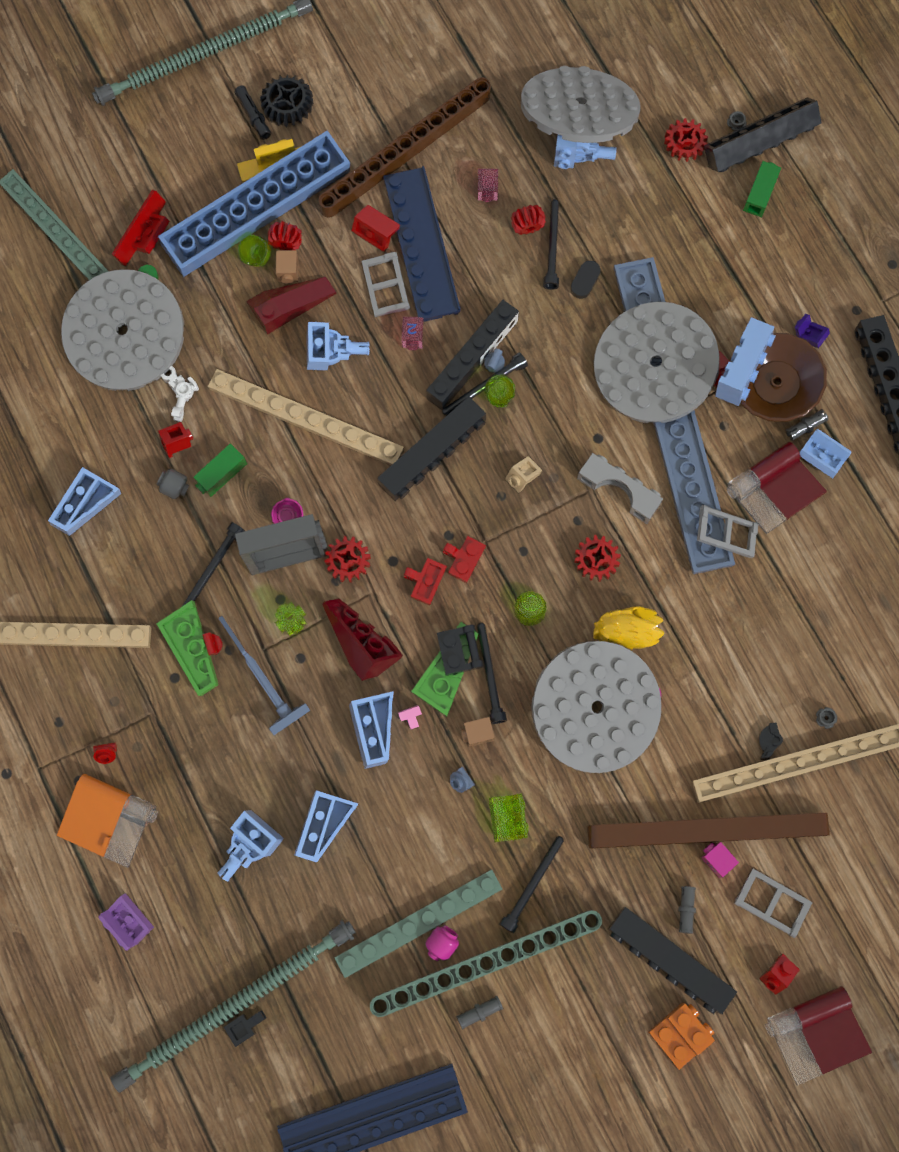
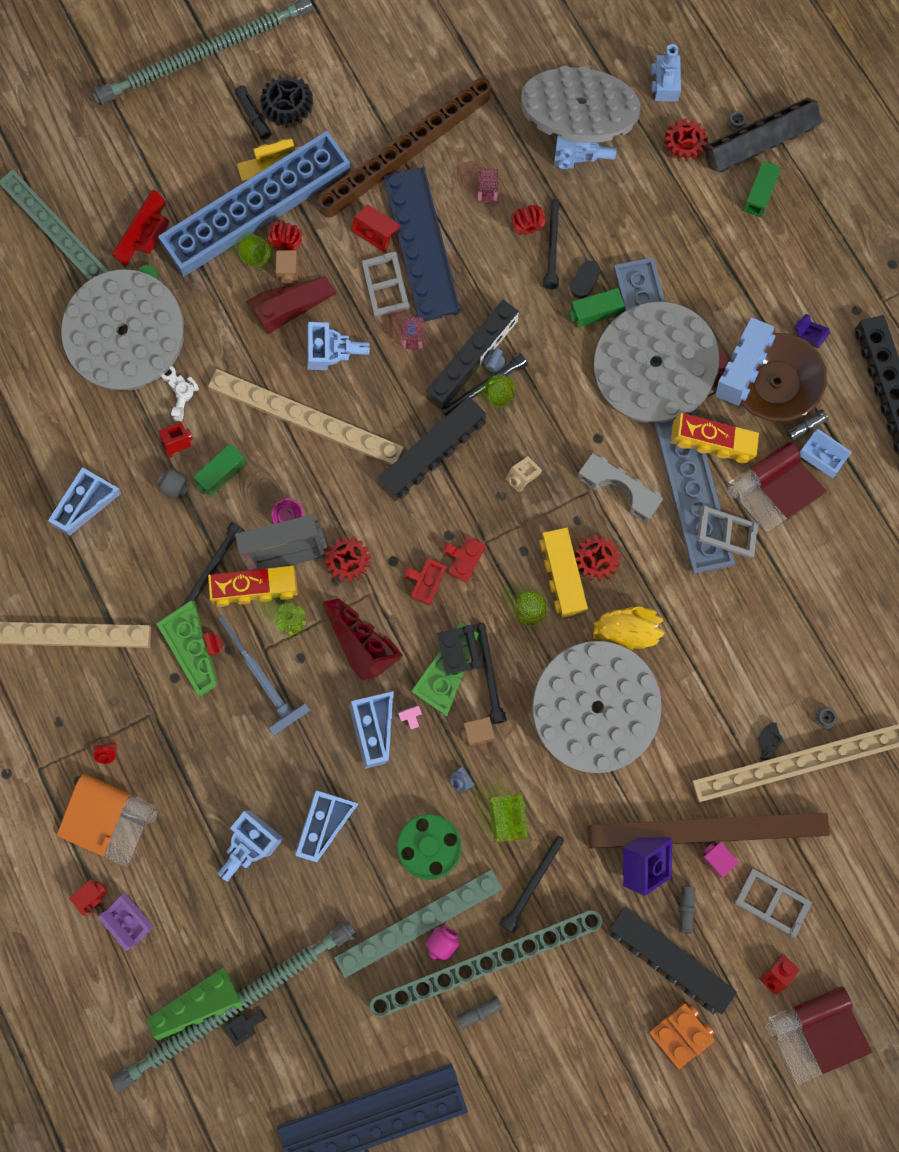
none -> red brick [69,880,107,916]
none -> bright green wing [146,967,243,1040]
none -> brick [208,566,298,607]
none -> green piece [397,814,461,880]
none -> yellow brick [539,527,588,618]
none -> green brick [568,288,625,328]
none -> dark purple slope [622,837,672,896]
none -> light blue brick [651,44,681,101]
none -> yellow brick [670,413,759,463]

